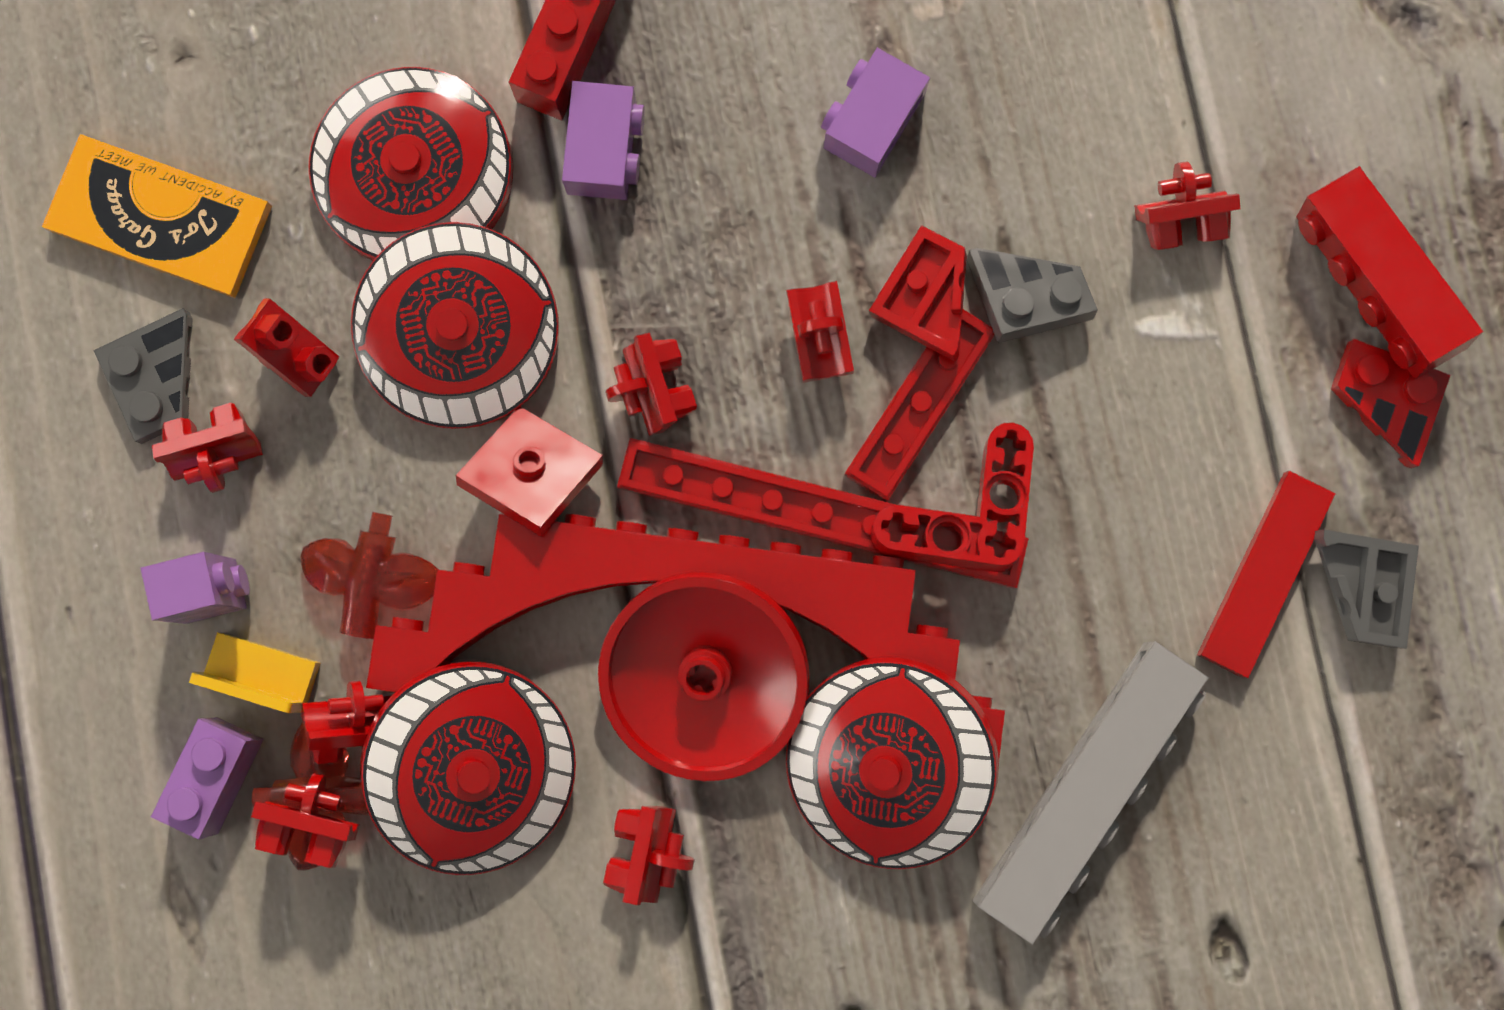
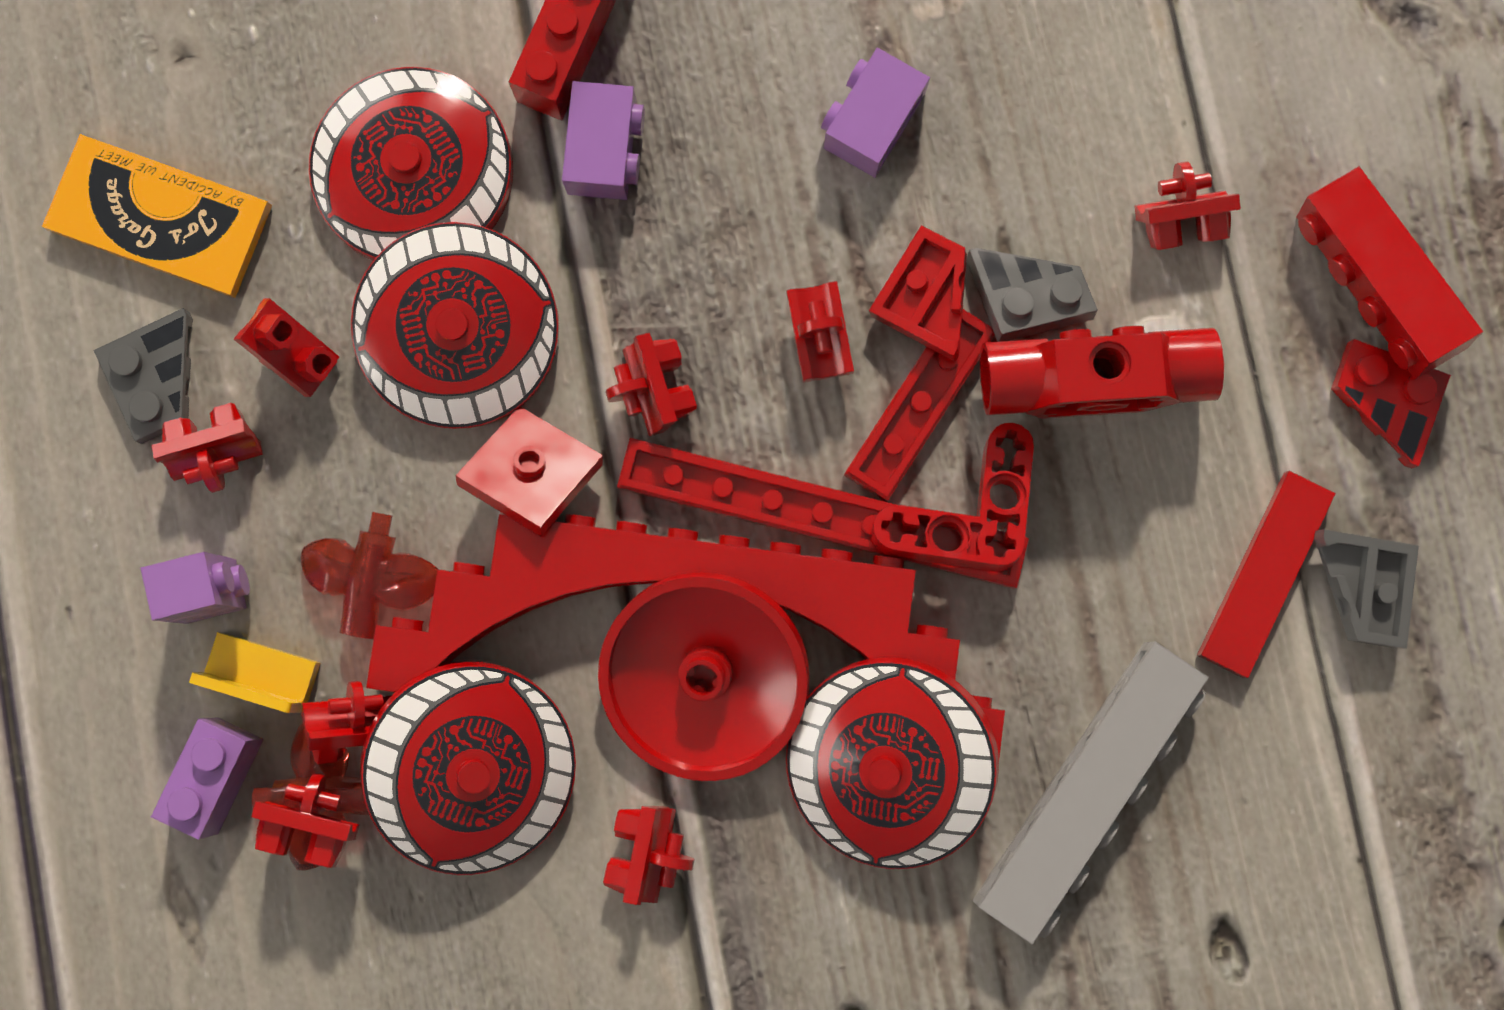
none -> red brick [980,326,1224,419]

